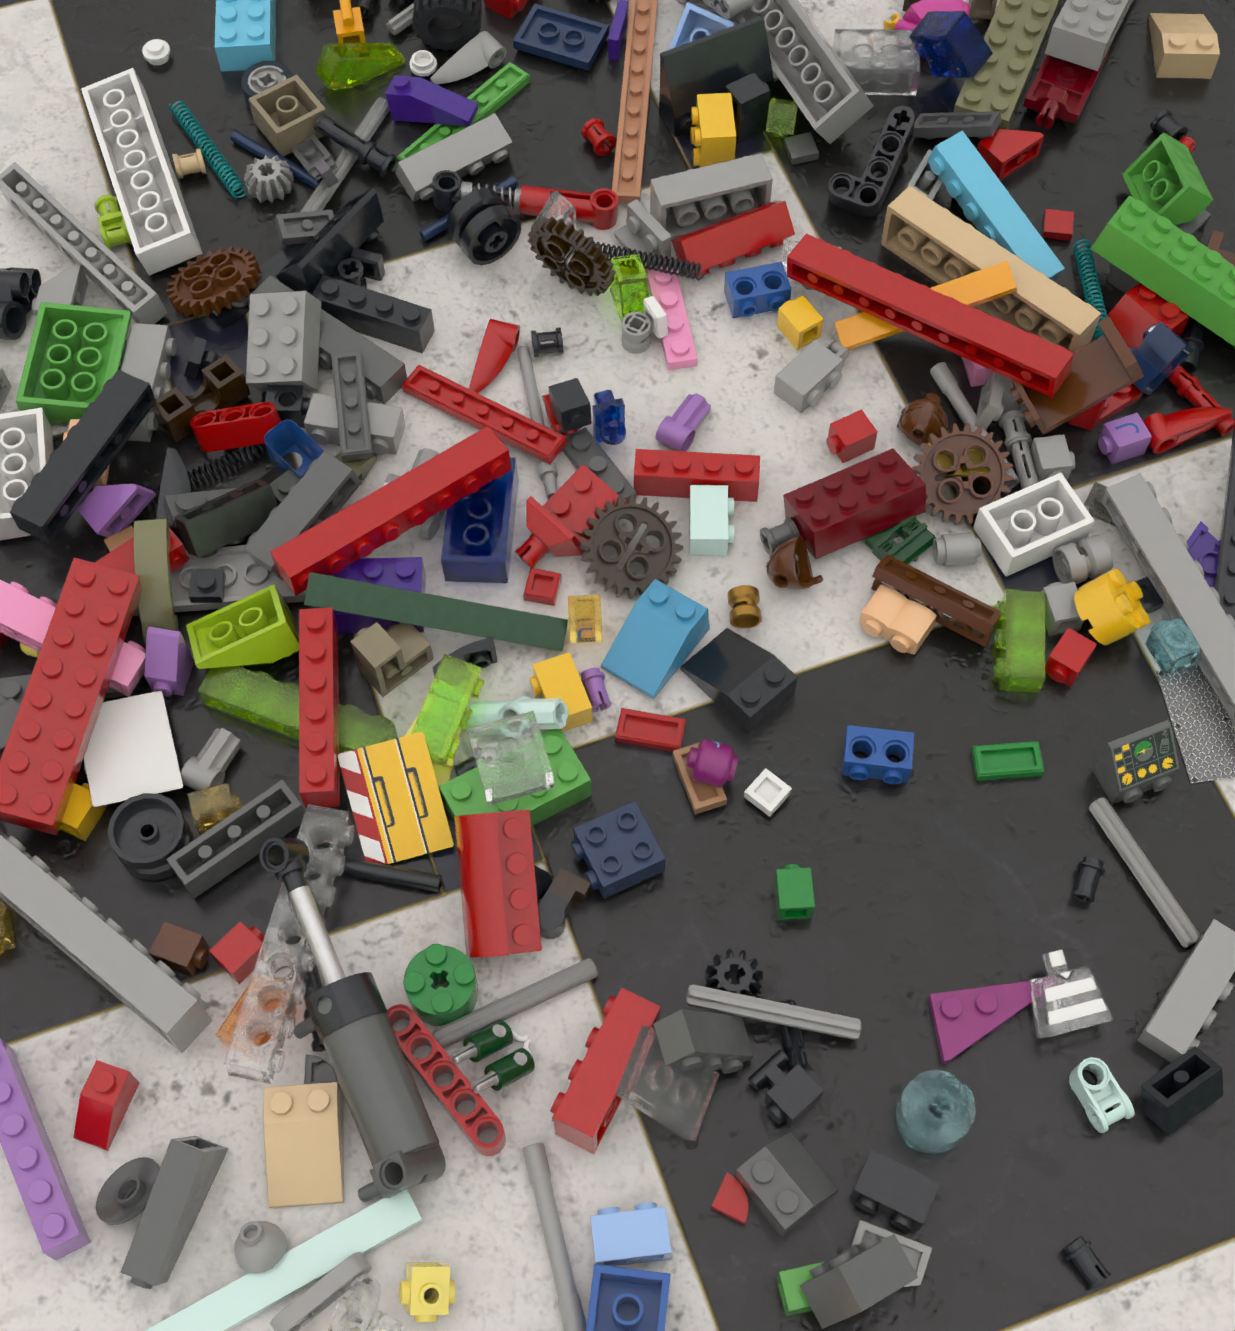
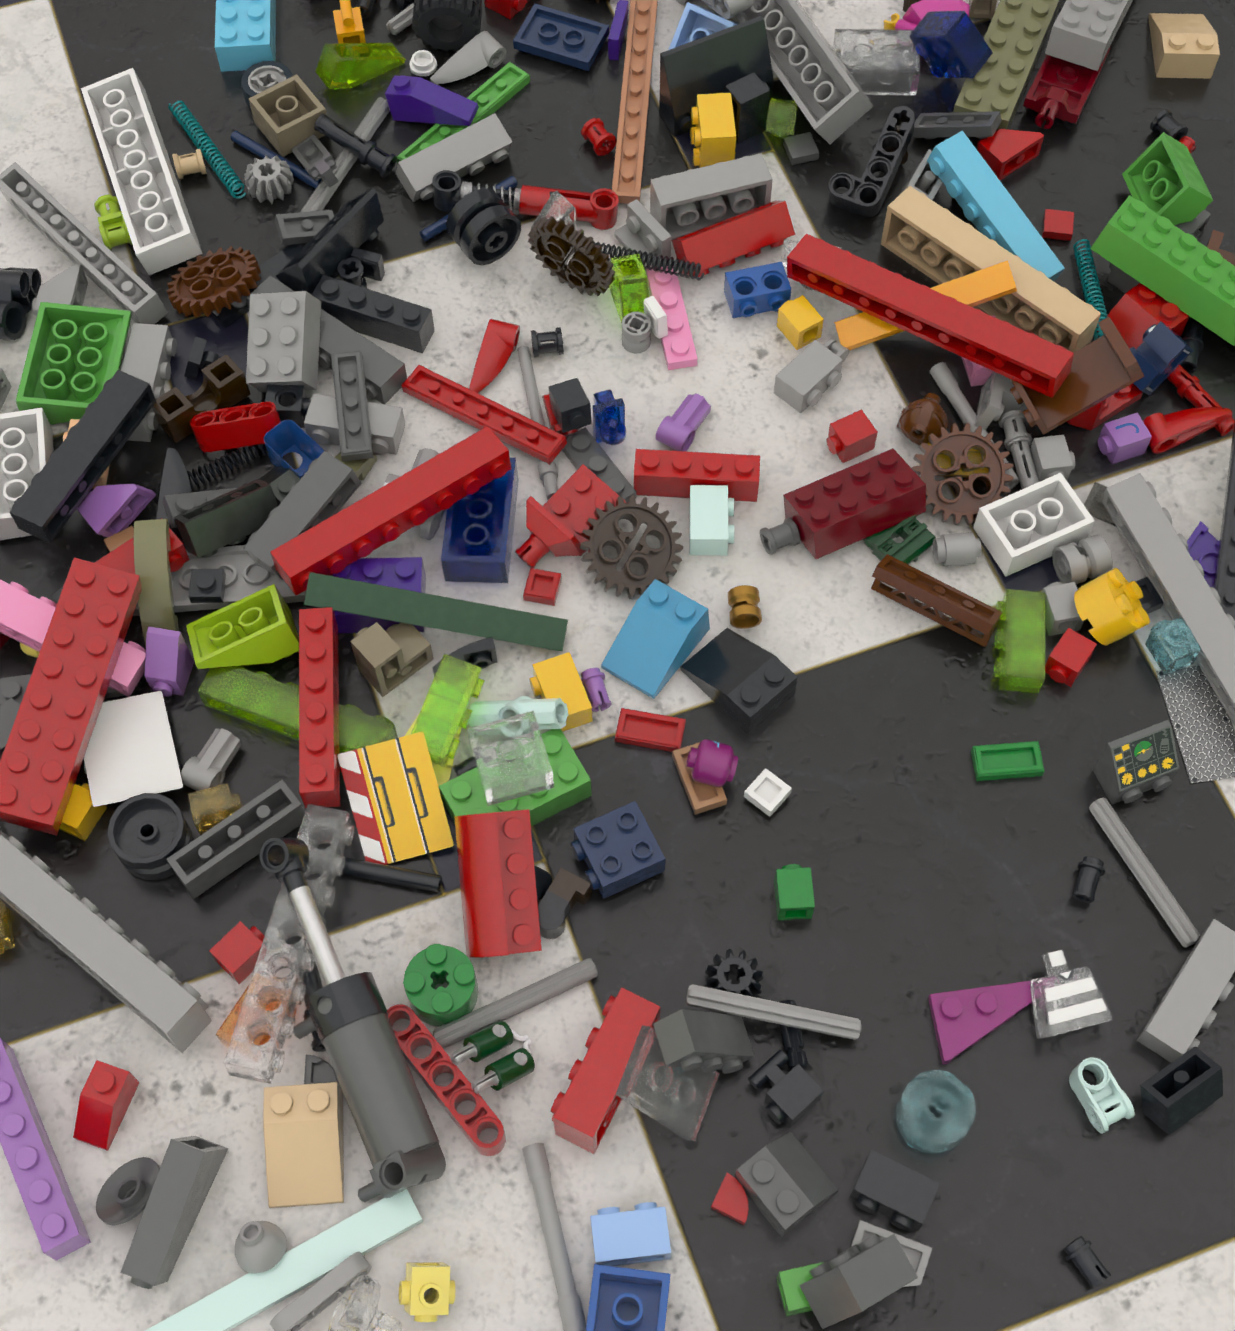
white plate [142,39,170,65] -> none
reddish brown brick [149,921,209,978] -> none
clear yellow brick [568,595,602,643] -> none
reddish brown helmet [766,535,823,589] -> none
blue brick [841,725,914,784] -> none
light nougat brick [859,585,937,655] -> none

